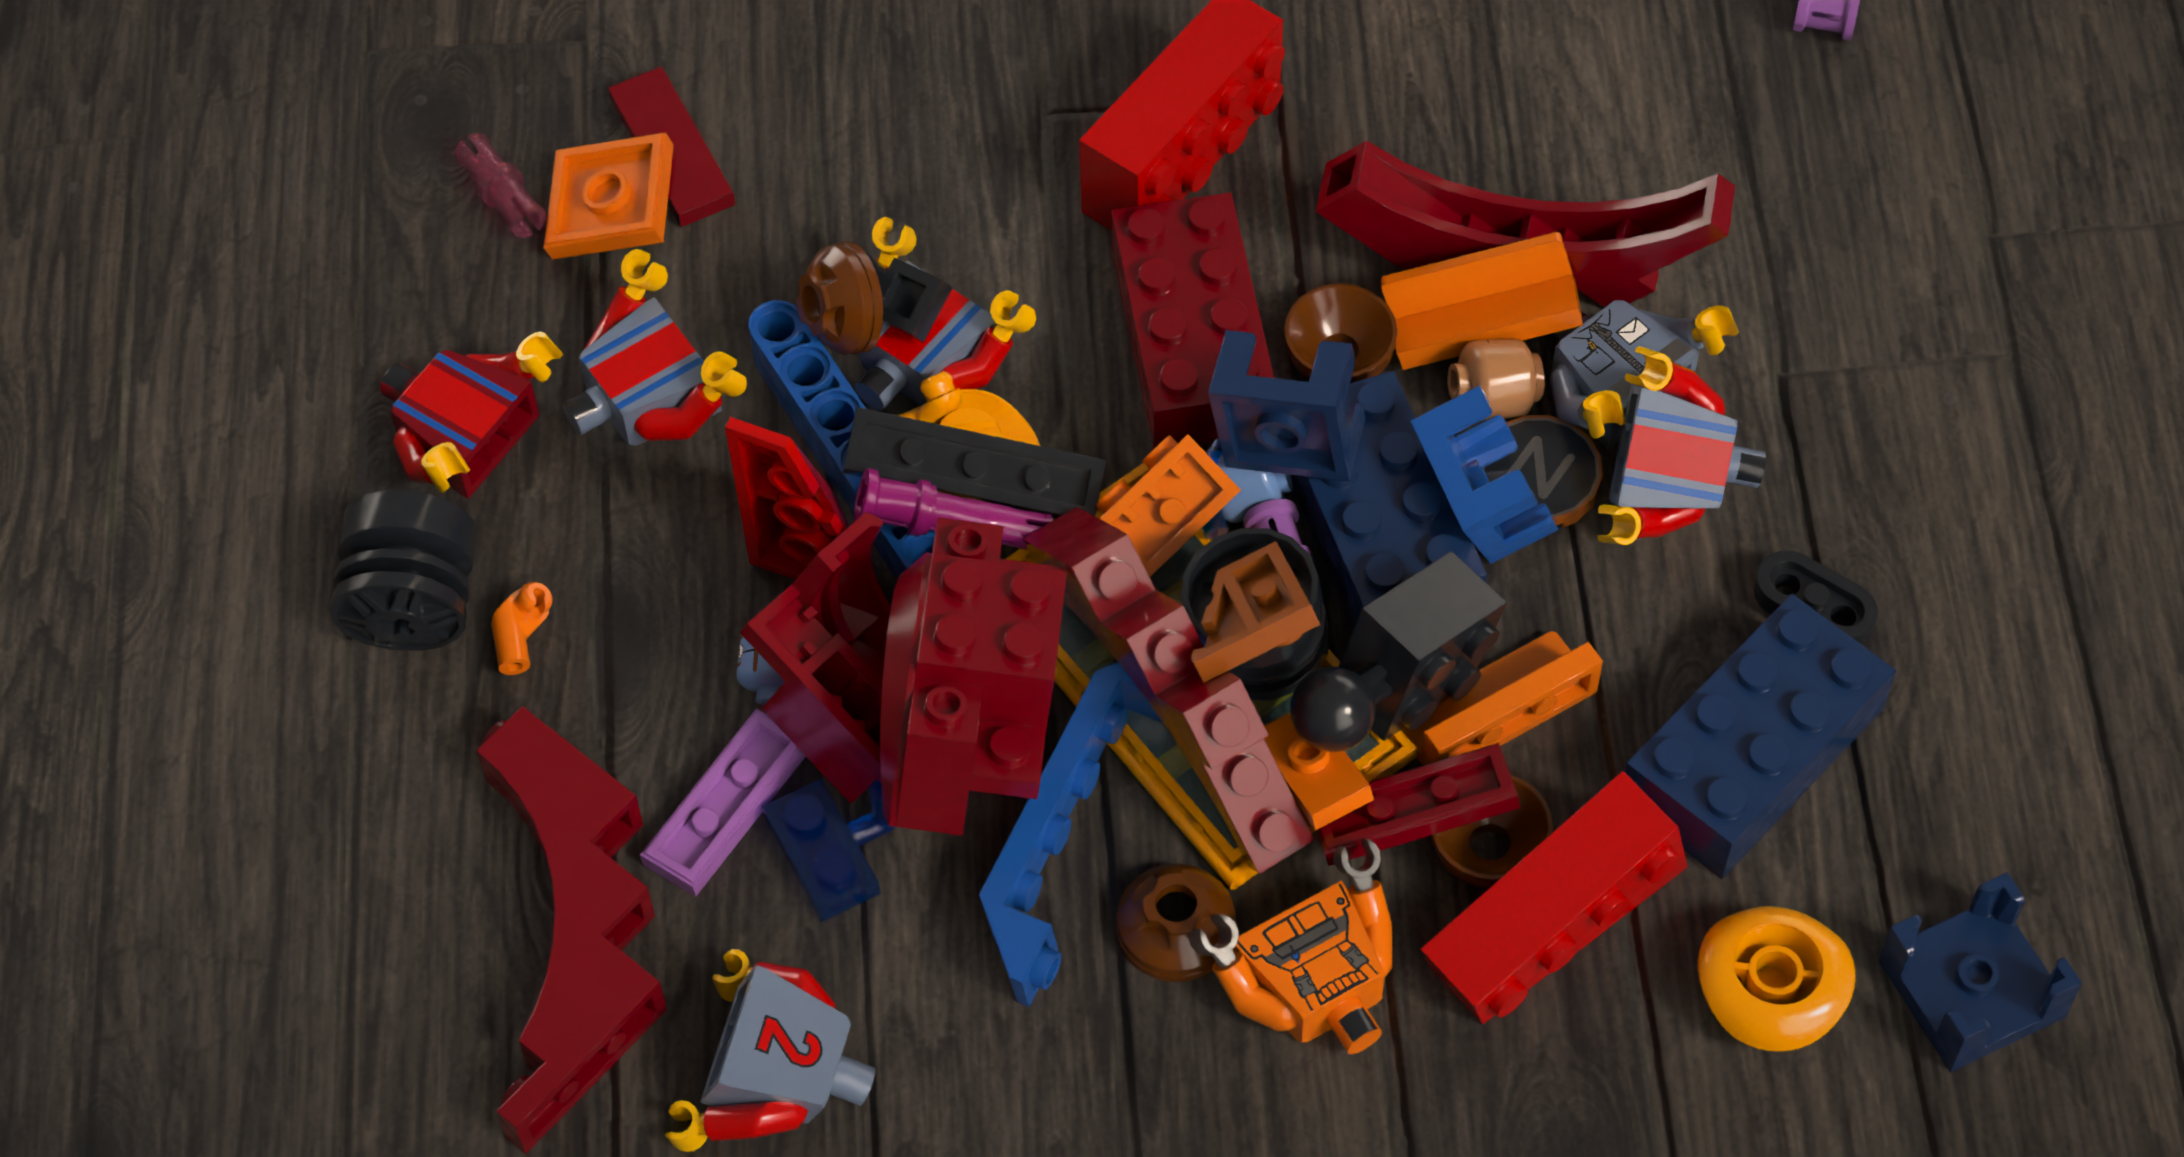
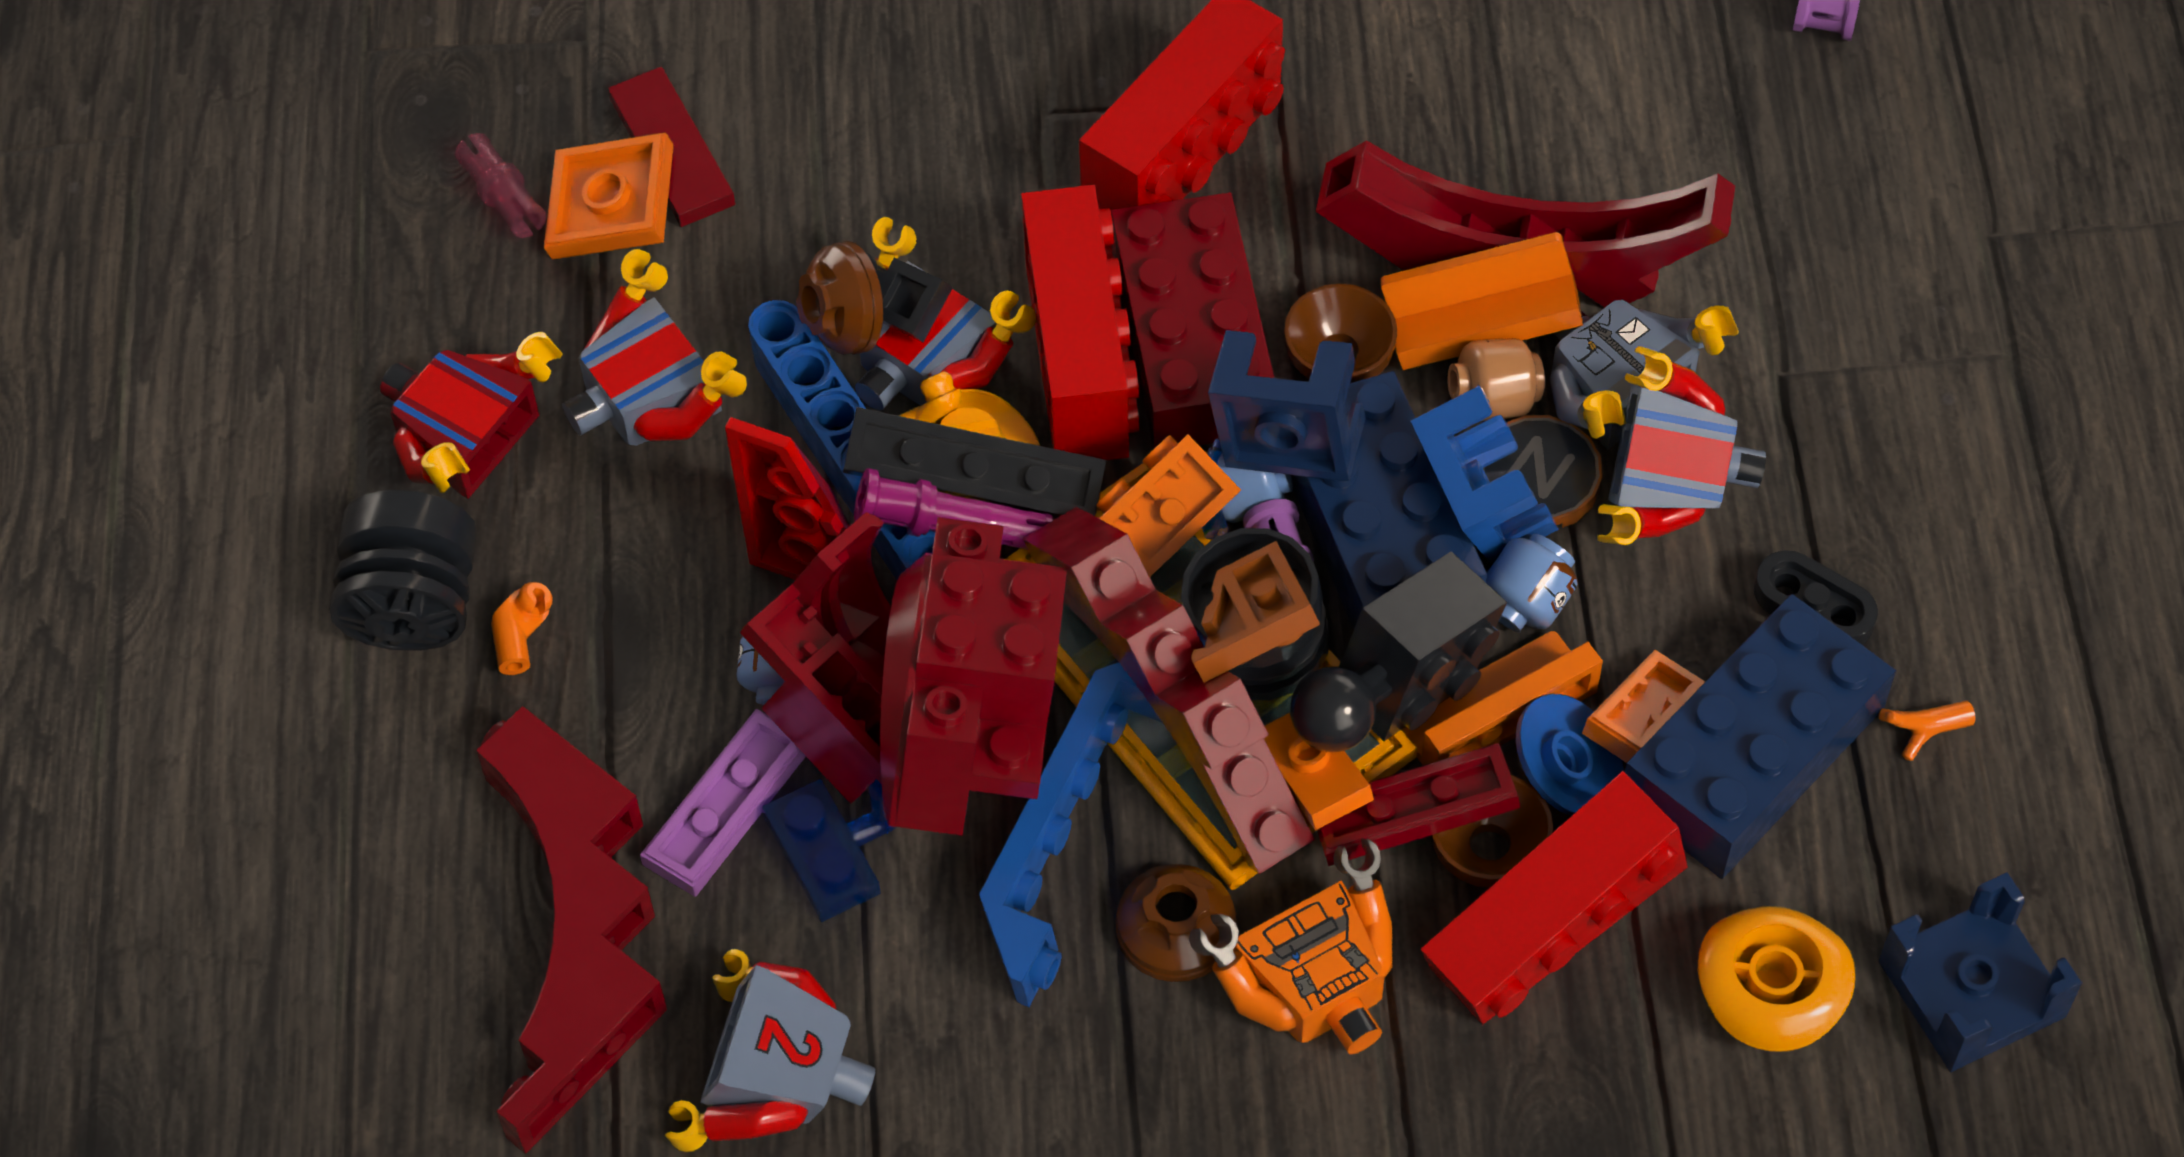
none -> red brick [1021,185,1139,460]
none -> medium blue head [1486,534,1578,632]
none -> blue dish [1516,694,1624,816]
none -> orange plate [1582,650,1705,763]
none -> orange bar [1878,701,1975,761]

